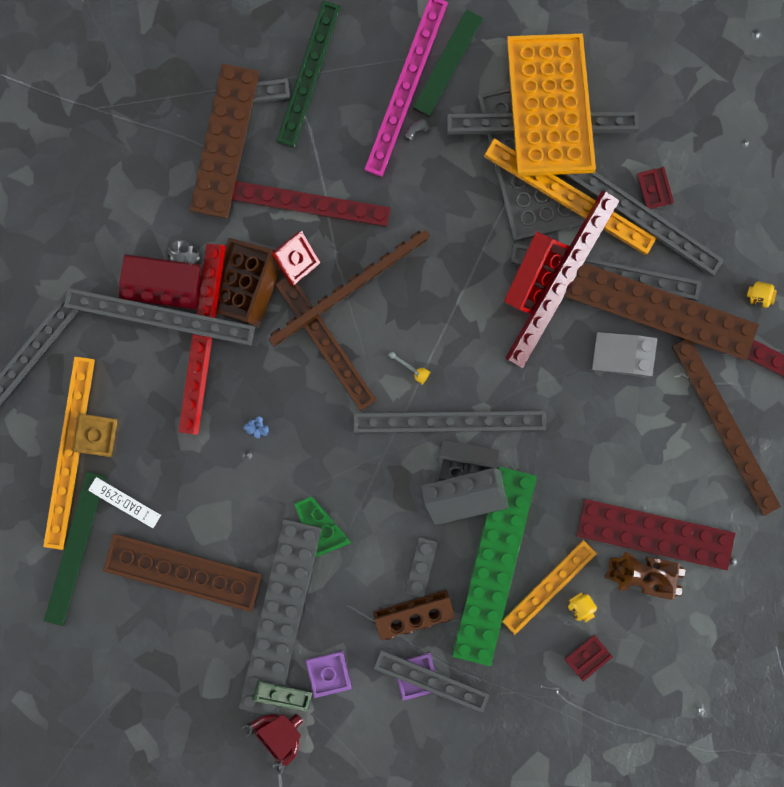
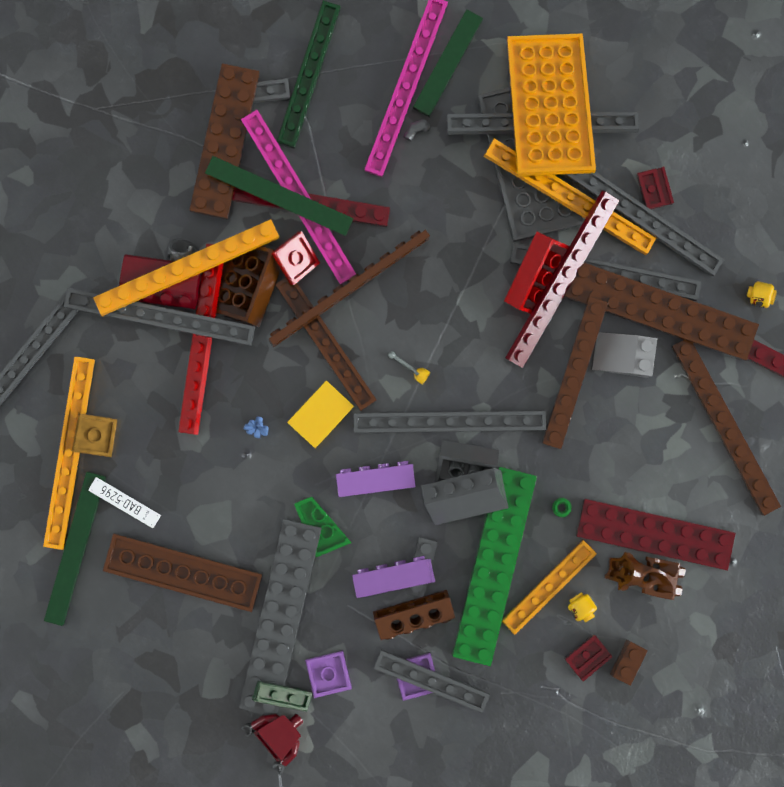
none -> light orange plate [93,219,279,316]
none -> dark green tile [205,156,354,236]
none -> dark pink plate [241,110,356,285]
none -> yellow tile [287,381,354,449]
none -> medium lavender brick [336,461,416,497]
none -> medium lavender brick [352,556,435,598]
none -> reddish brown plate [542,297,608,449]
none -> green plate [552,498,572,517]
none -> reddish brown brick [610,639,648,686]

